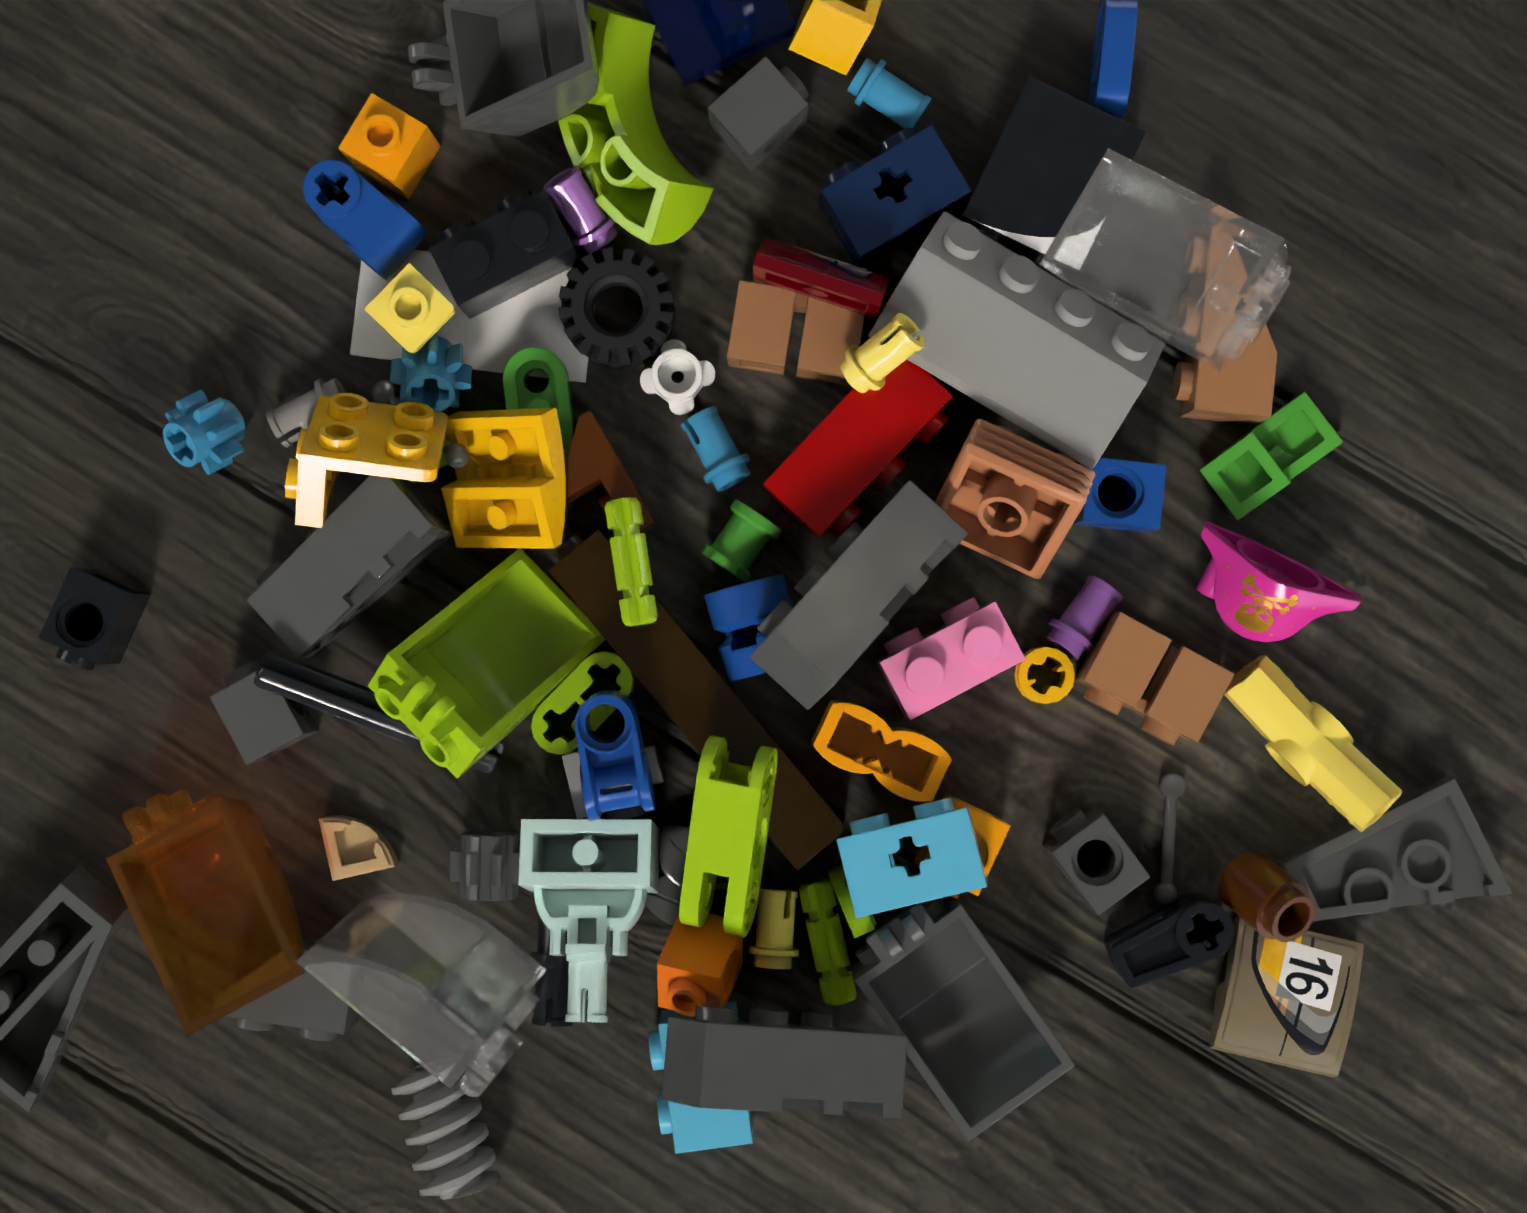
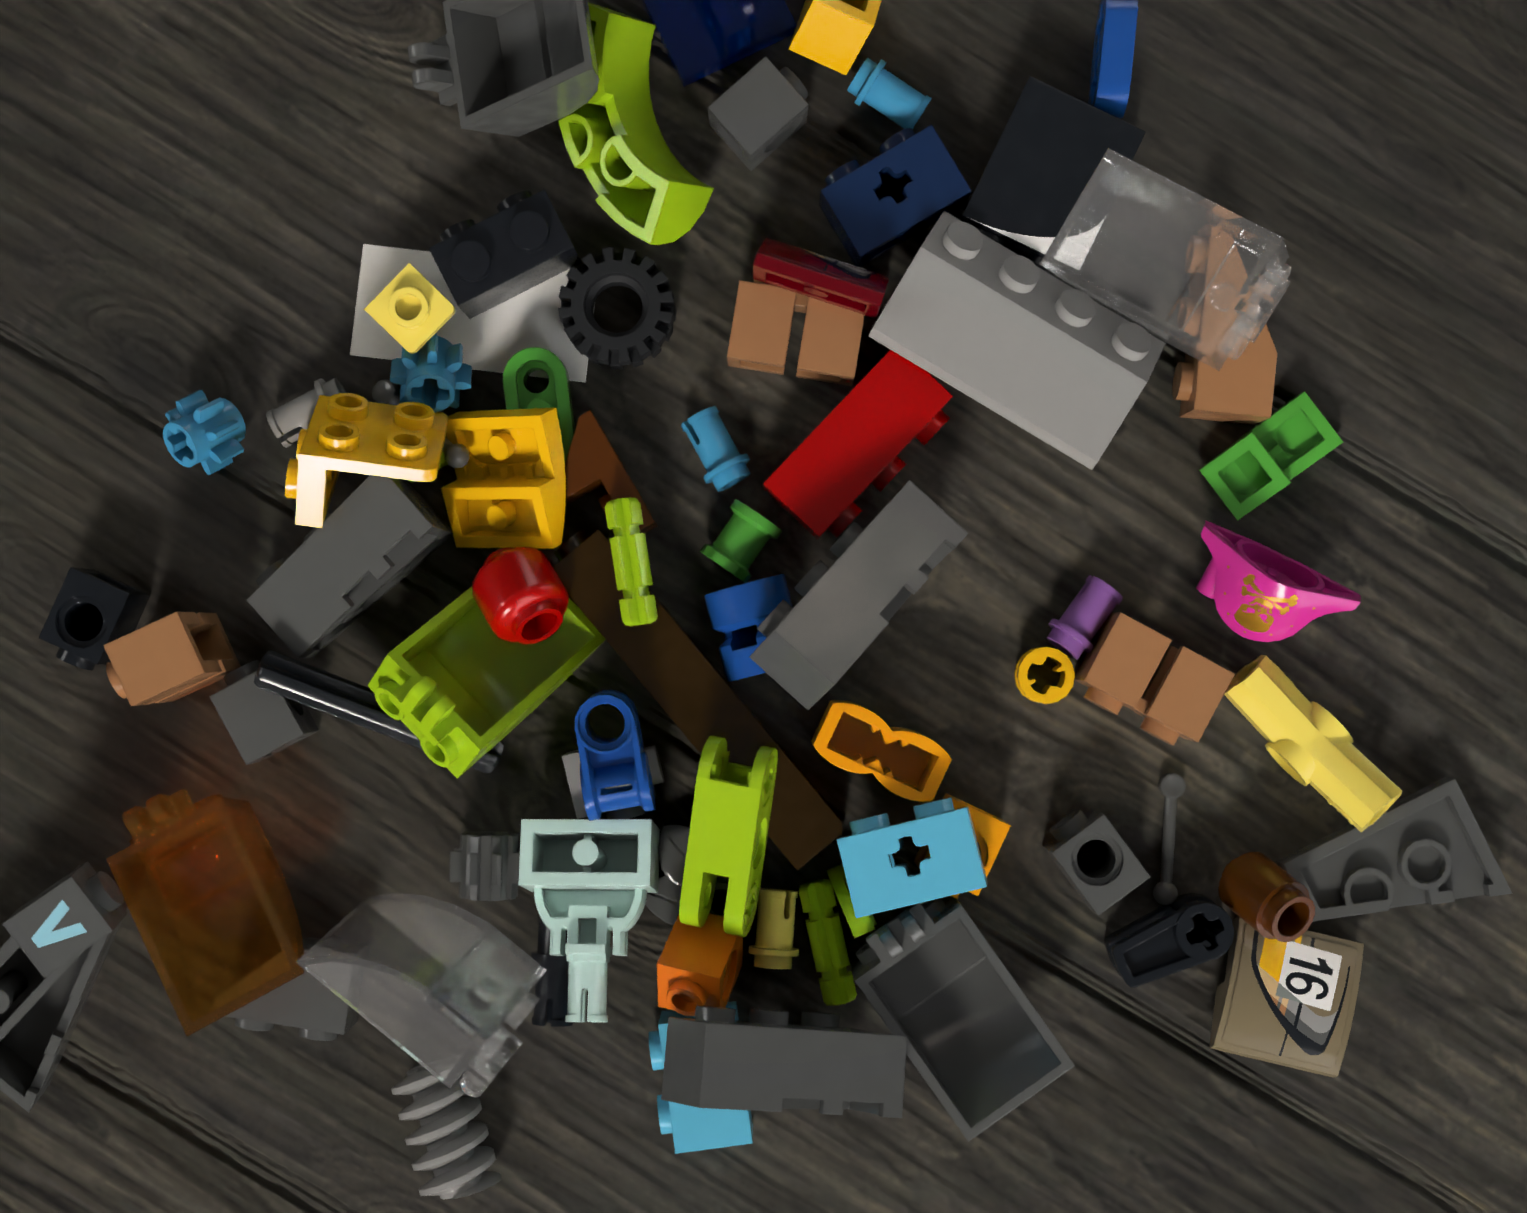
blue piece [303,160,429,281] -> none
tan tile [319,815,399,881] -> none
light orange brick [338,93,441,200] -> none
lime beam [531,651,635,755] -> none
medium lavender pin [543,166,618,253] -> none
white plate [640,339,715,415] -> none
light yellow pin [840,313,926,393] -> none
bright pink brick [875,597,1026,720] -> none
nougat brick [935,419,1095,579] -> none
blue brick [1073,458,1167,533] -> none
none -> dark grey brick [2,861,128,978]
none -> medium nougat piece [103,612,241,706]
none -> red head [472,547,569,644]

